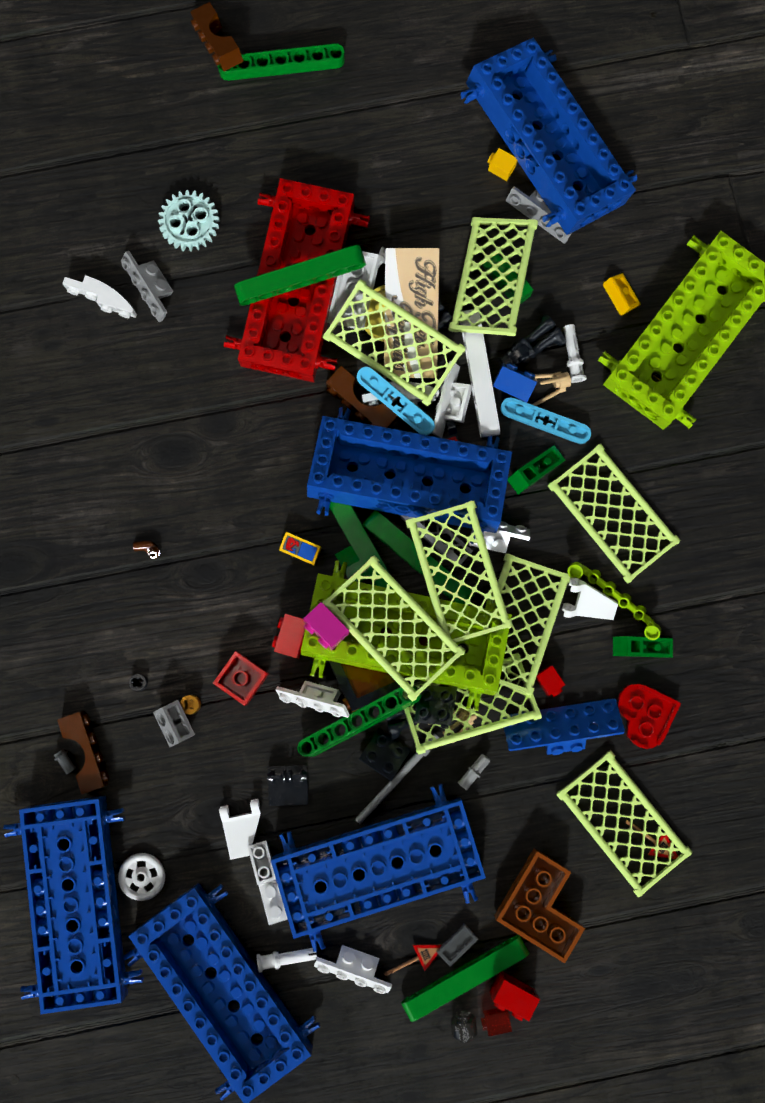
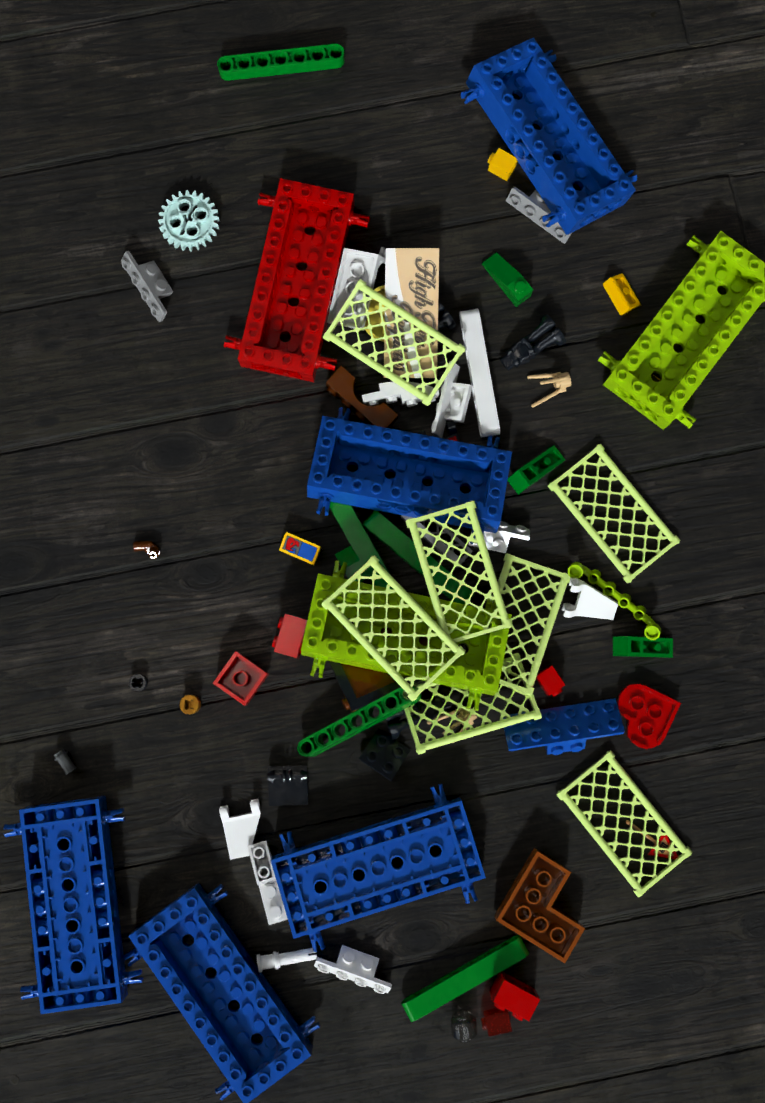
reddish brown arch [57,711,109,794] -> none
white slope [63,275,137,318] -> none
white plate [118,853,165,901] -> none
light grey brick [153,700,195,747] -> none
reddish brown arch [190,2,244,71] -> none
green beam [234,245,366,306] -> none
white bracket [276,681,350,718] -> none
dark pink brick [303,602,349,651] -> none
light grey bar [355,733,439,824] -> none
medium azure piece [357,366,435,435] -> none
piece [384,944,443,976] -> none
black hinge [414,685,457,729] -> none
dark grey plate [436,923,479,967] -> none
yellowish green door [448,217,538,336] -> none
light grey axle [458,754,490,790] -> none
blue brick [493,362,537,403] -> none
medium azure piece [500,397,591,444] -> none
white pin [563,324,587,383] -> none

